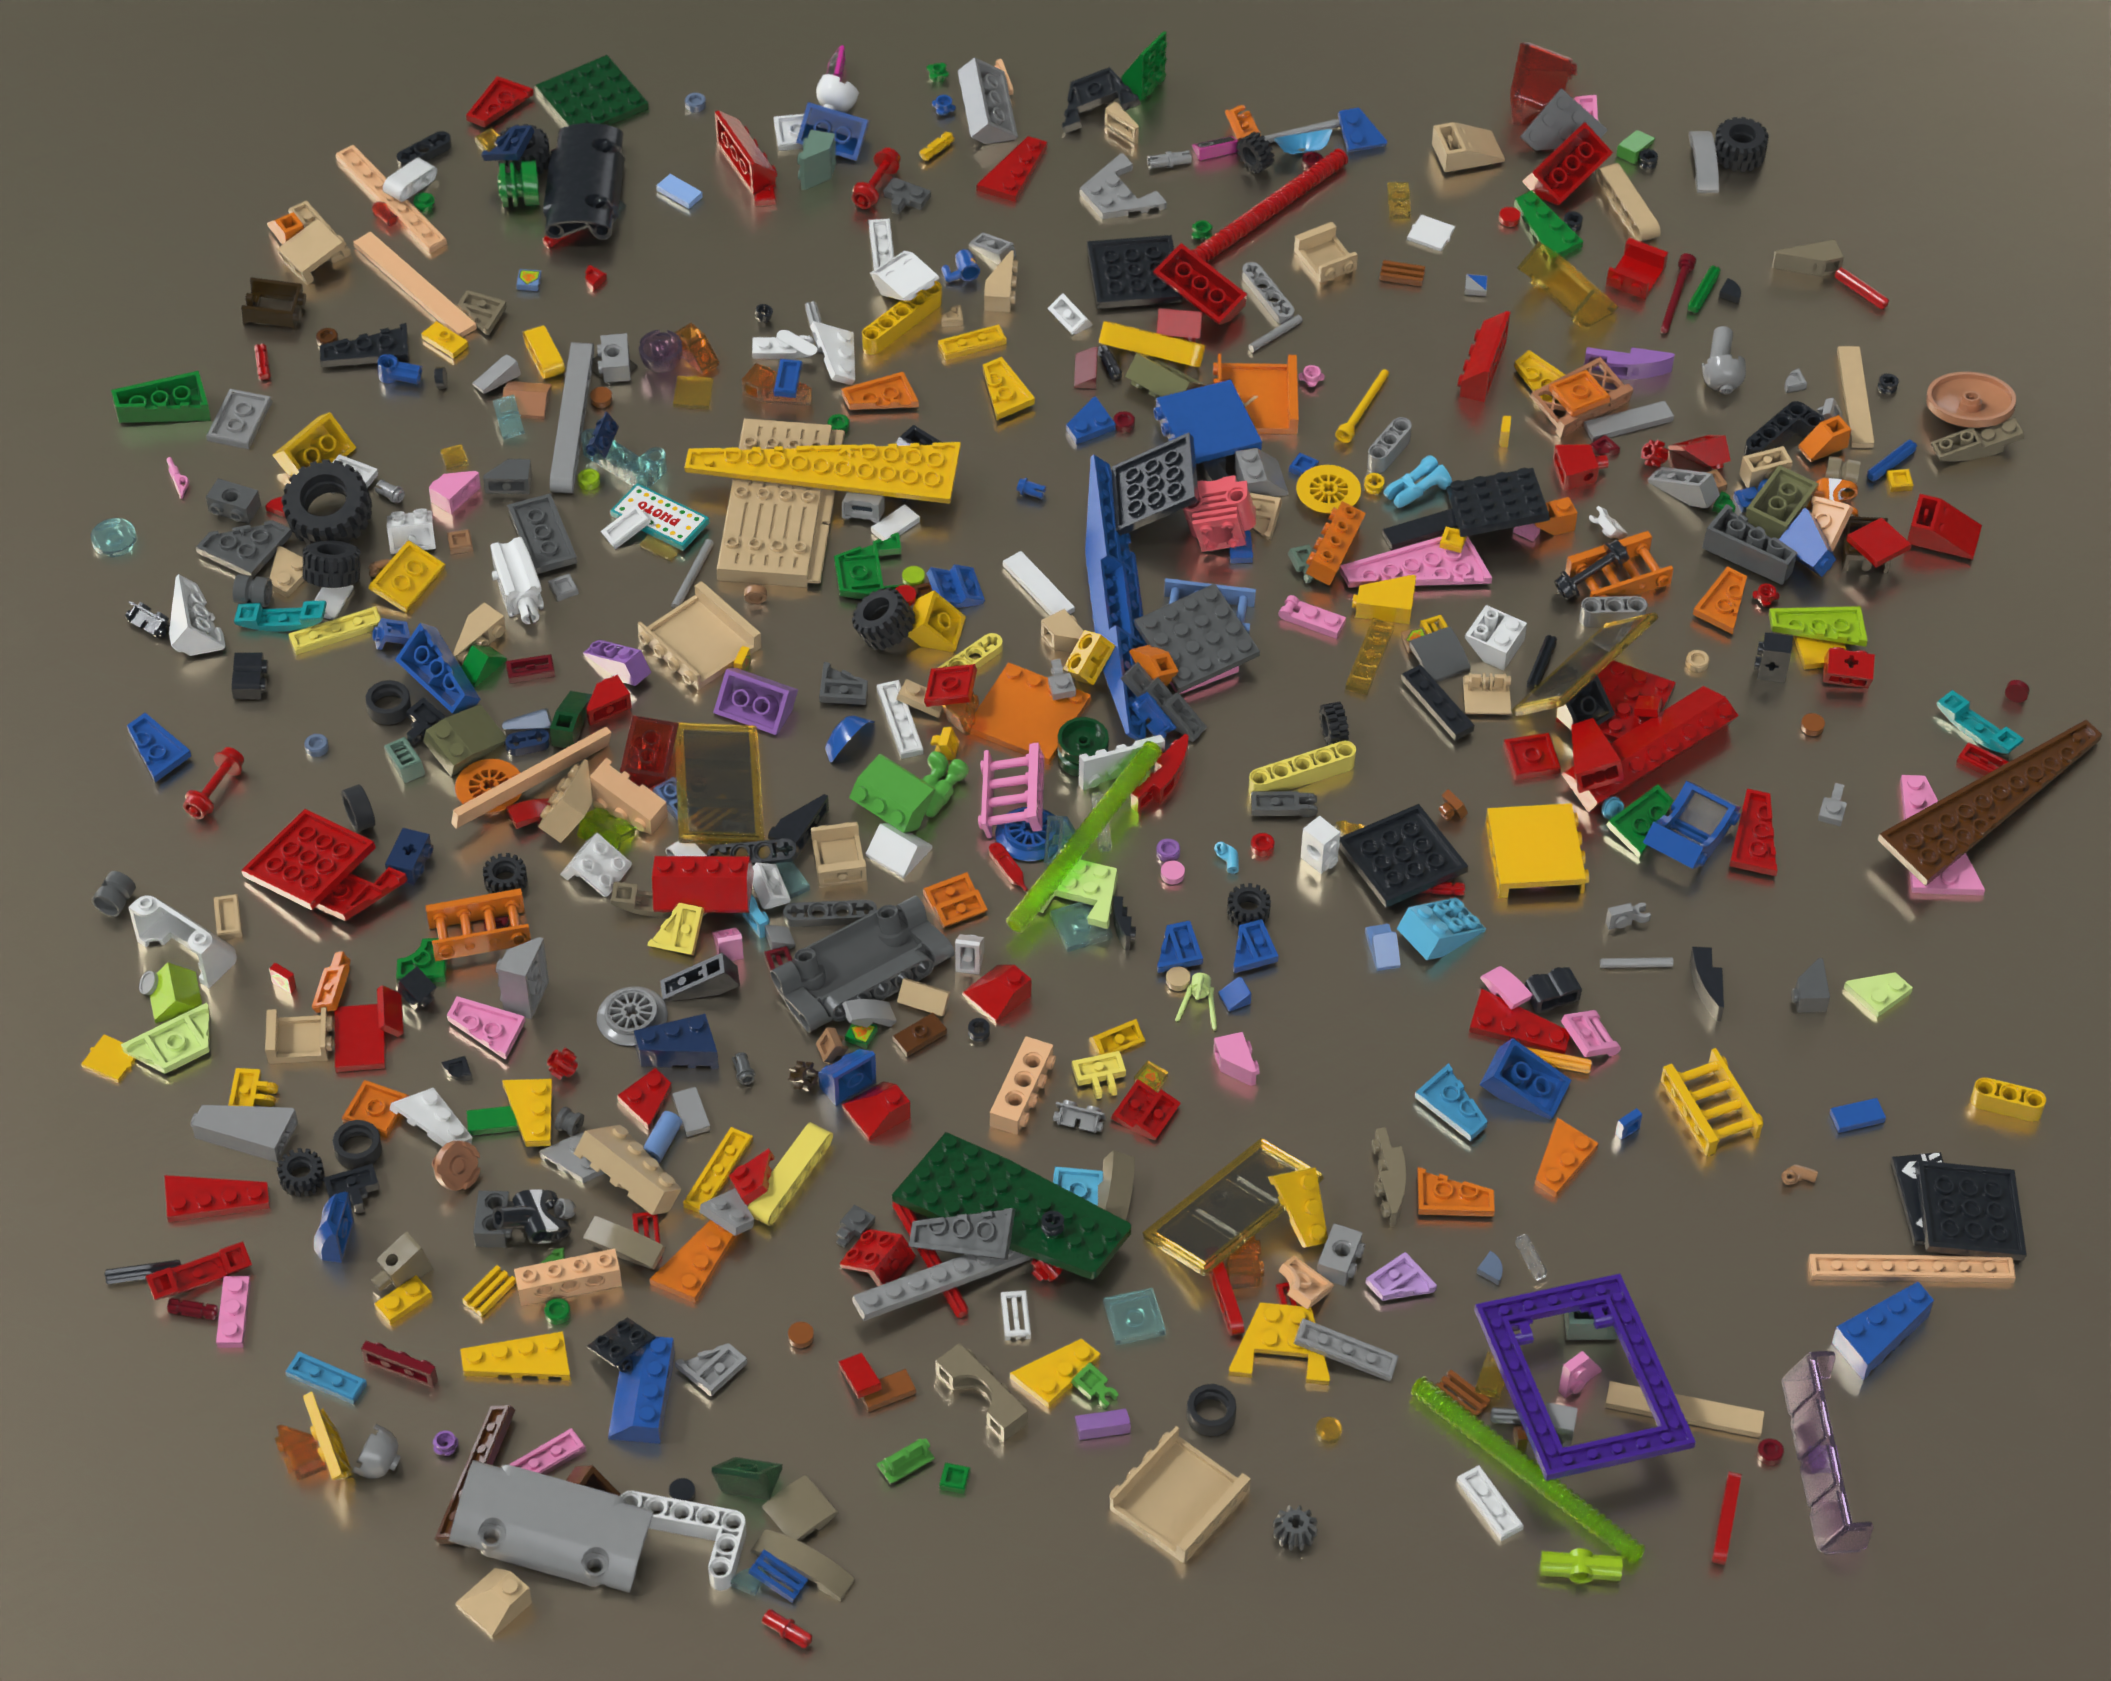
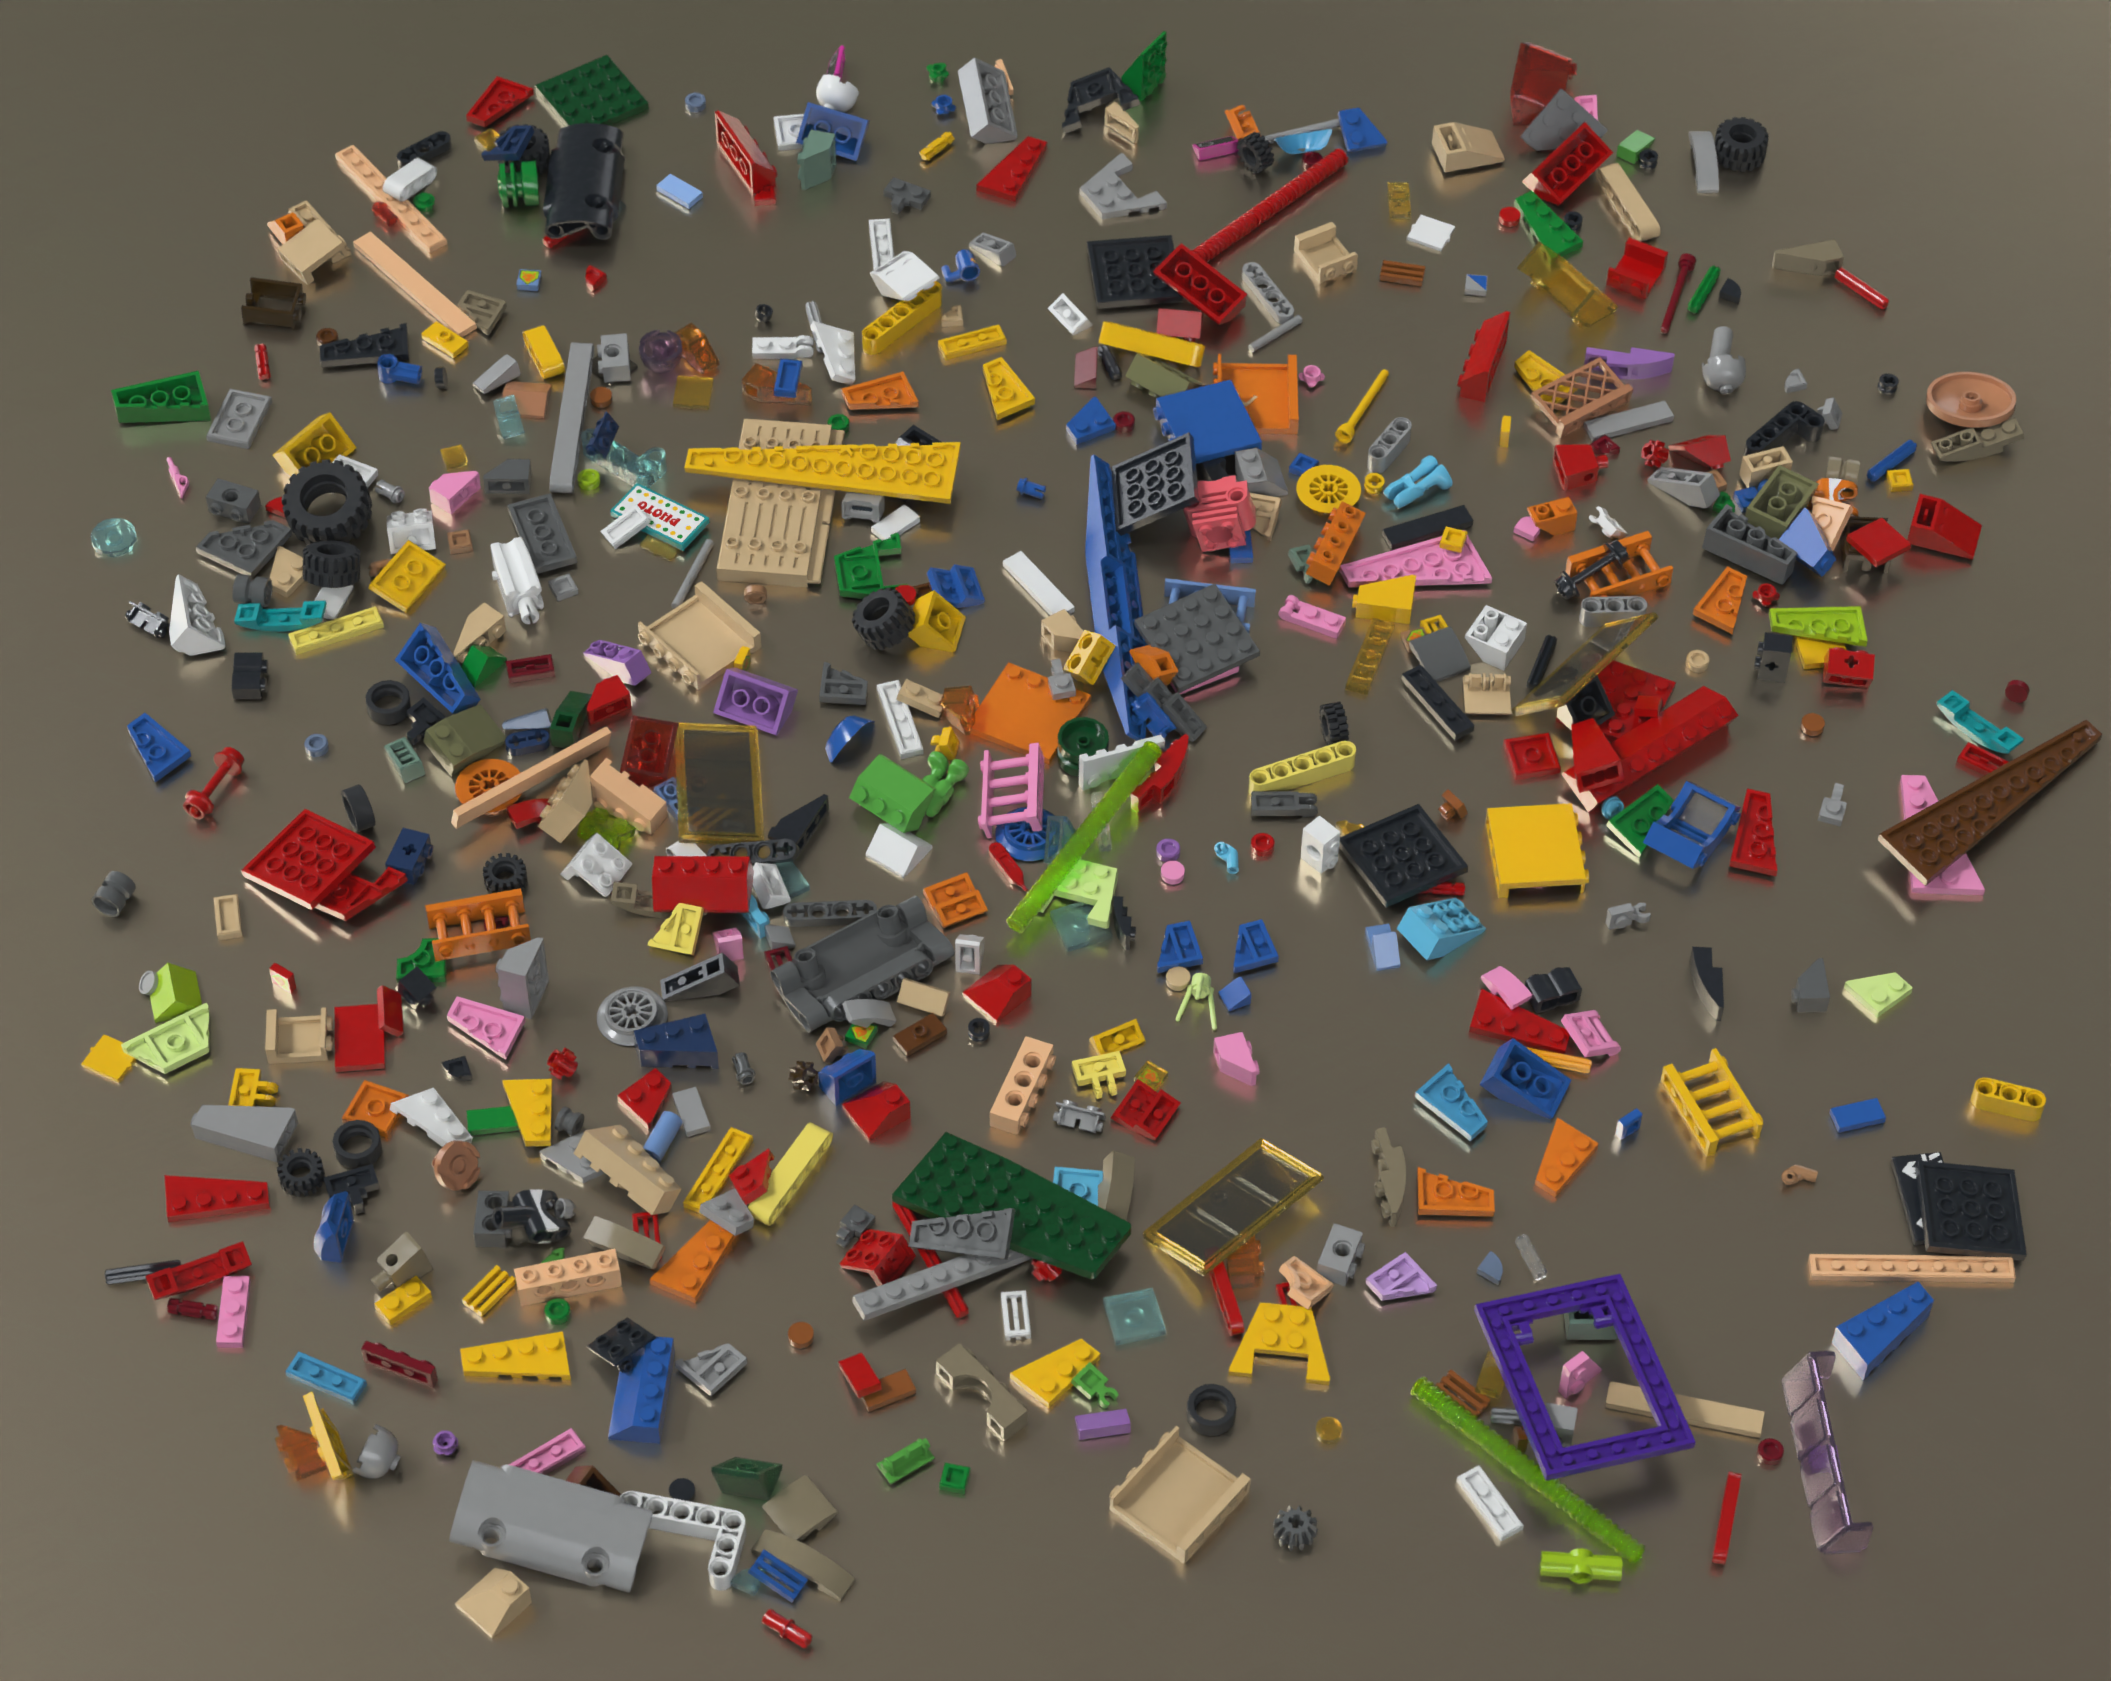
white windscreen [129,895,237,988] -> none
orange hinge [312,951,351,1013] -> none
blue bracket [372,618,410,650] -> none
reddish brown tile [434,1405,516,1544] -> none
white sticker [777,330,817,355] -> none
tan panel [811,822,867,887] -> none
red piece [852,147,901,209] -> none
lime tile [902,566,925,586] -> none
red tile [924,664,977,707] -> none
light yellow beam [938,633,1003,669] -> none
tan slope [984,251,1018,312] -> none
black bush [1041,1211,1064,1236] -> none
light grey pin [1147,150,1191,169] -> none
green plate [1192,220,1213,240] -> none
black tyre [1227,883,1271,926] -> none
yellow wing [1268,1167,1328,1247] -> none
light grey tile [1293,1318,1399,1382] -> none
black plate [1446,468,1550,537] -> none
orange tile [1549,369,1610,417] -> none
light grey bar [1600,957,1673,968] -> none
orange slope [1798,415,1851,462] -> none
tan tile [1837,346,1874,448] -> none

